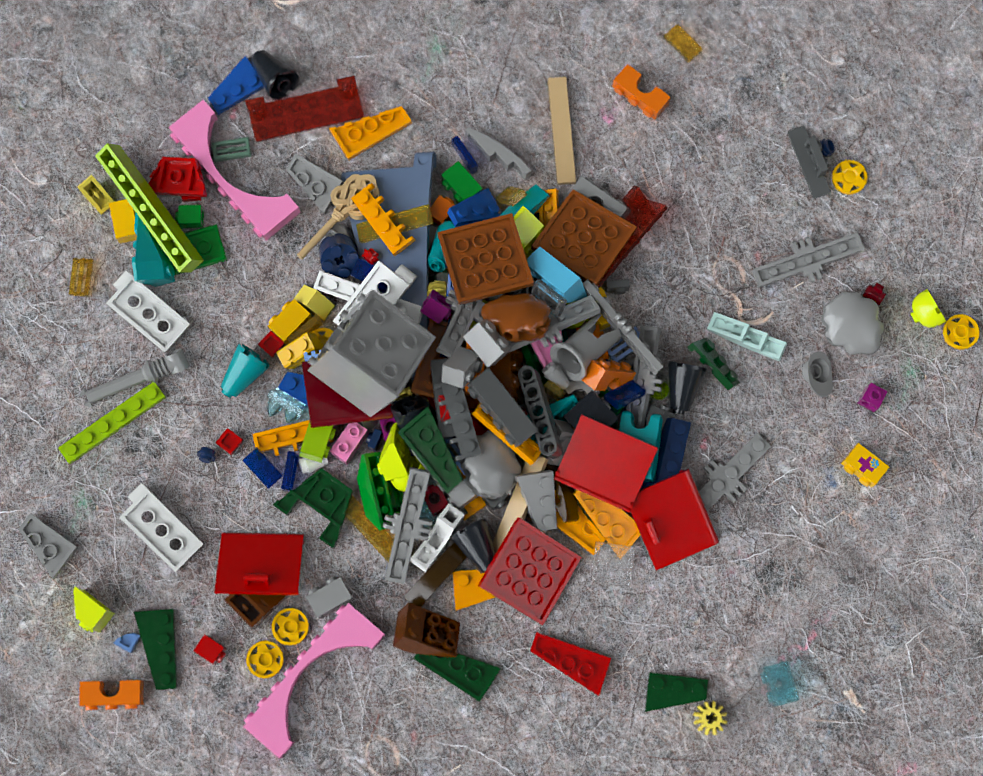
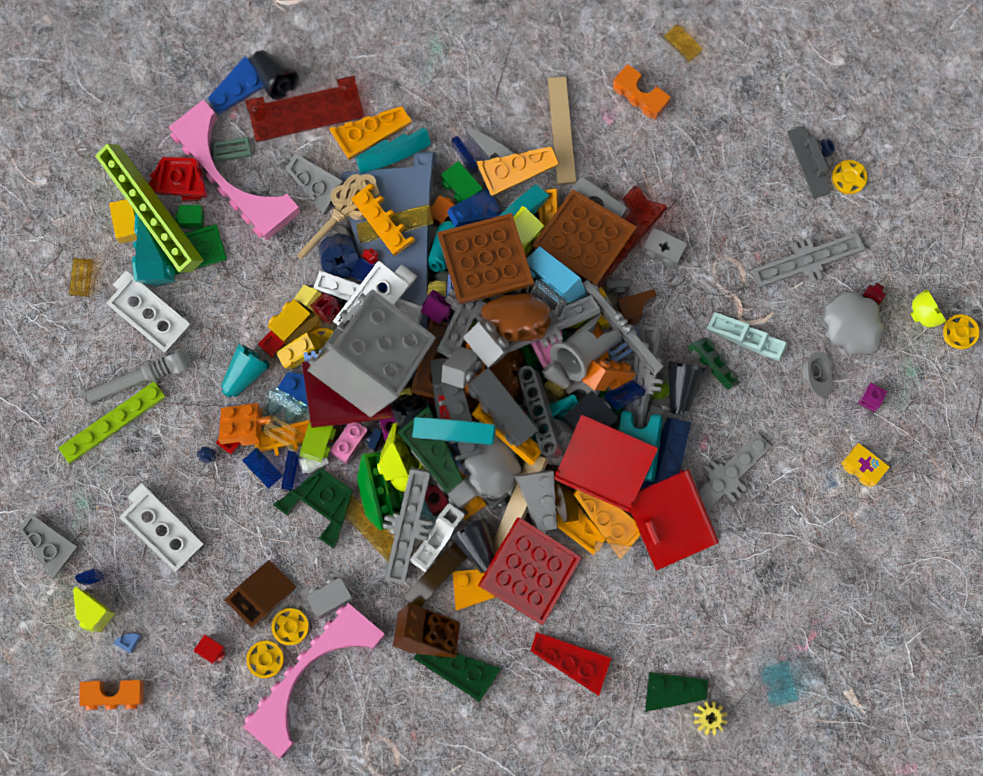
light yellow slope [77,175,114,215] -> none
dark green wing [134,609,177,690] -> none
red container [214,532,305,595] -> none
clear yellow tile [496,186,527,206] -> none
none -> clear blue tile [75,568,104,586]
none -> orange plate [218,403,273,446]
none -> clear yellow tile [262,415,305,452]
none -> dark red brick [310,293,342,324]
none -> teal slope [355,127,431,174]
none -> teal slope [412,417,496,445]
none -> light orange wing [477,147,560,197]
none -> reddish brown arch [617,289,656,326]
none -> light grey brick [642,228,687,268]

